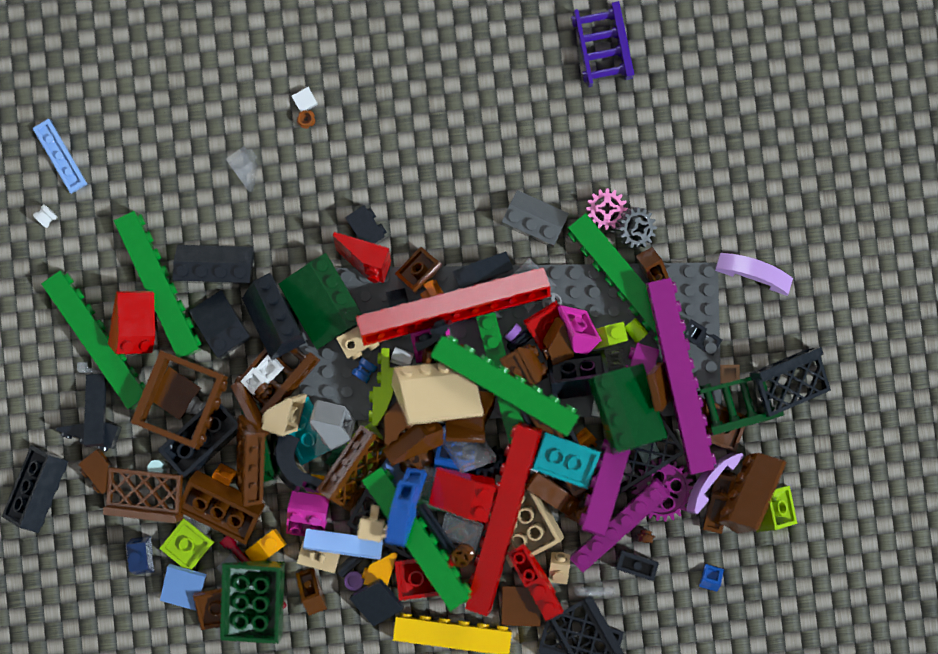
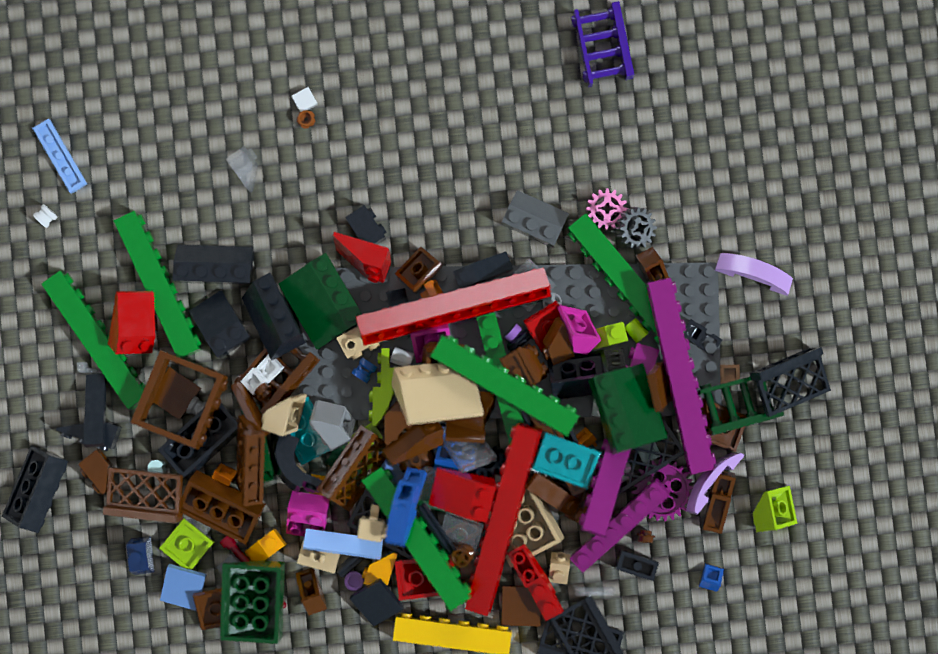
black slope [415,319,452,351] -> none
reddish brown slope [719,453,787,534] -> none

